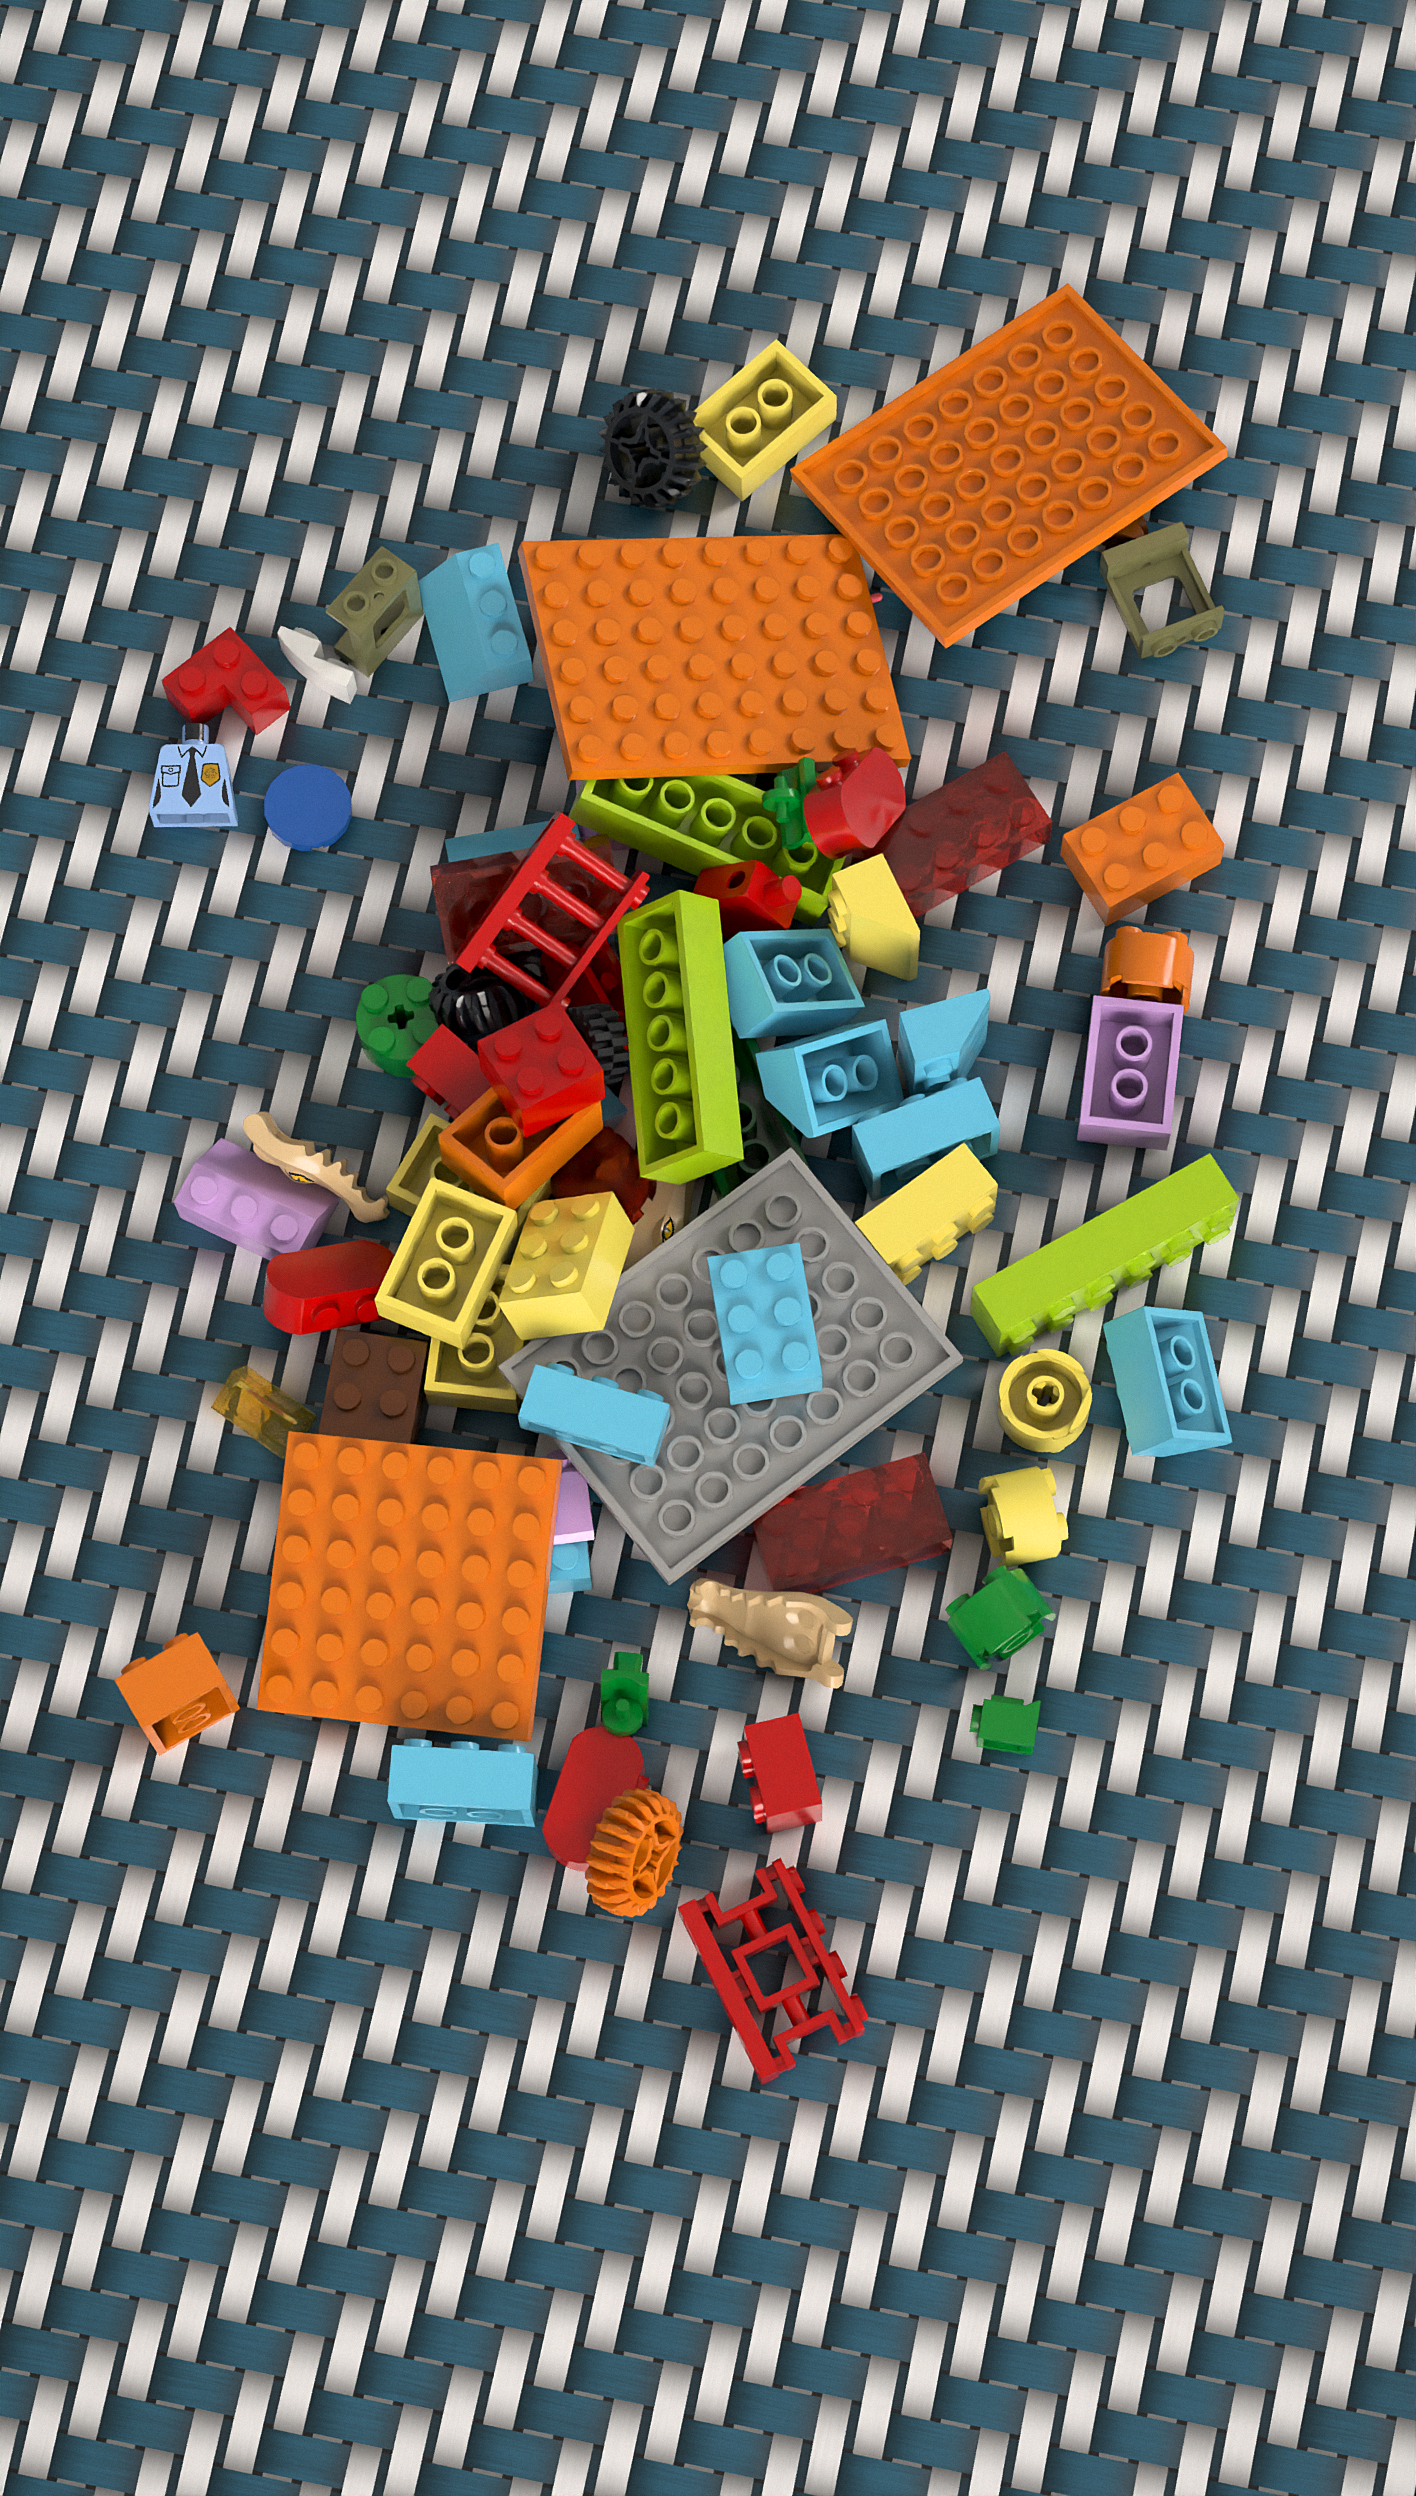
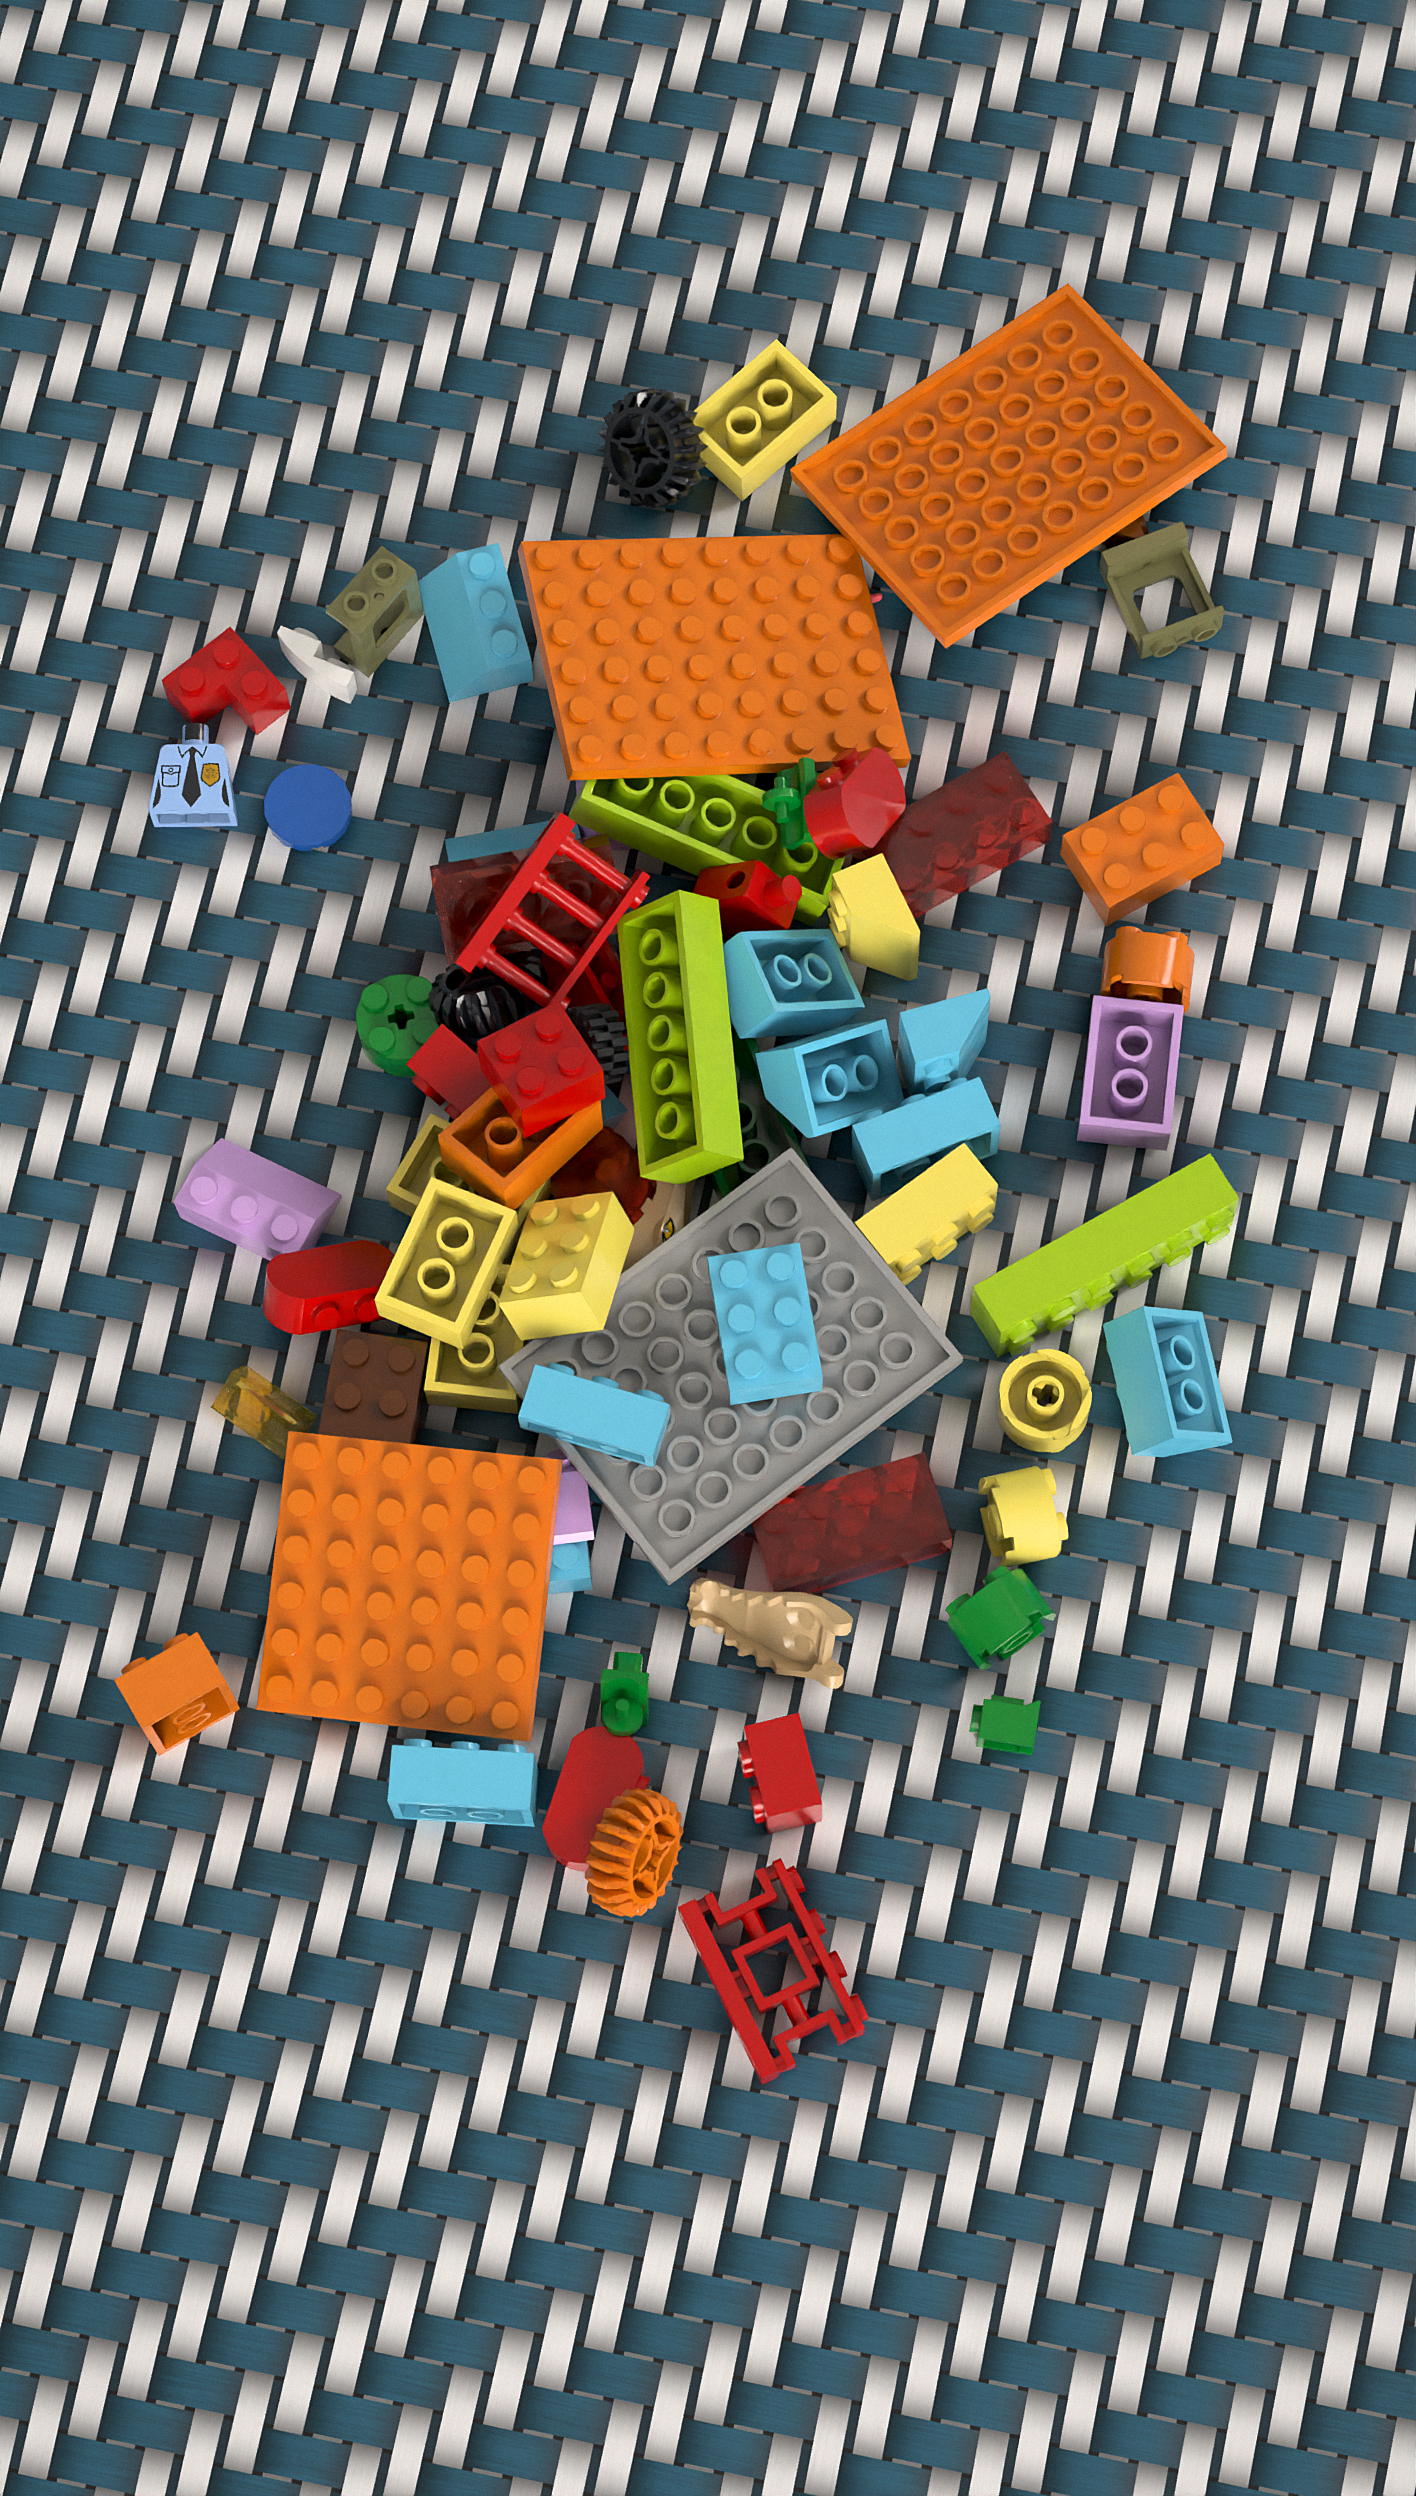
tan animal [243,1111,390,1223] -> none

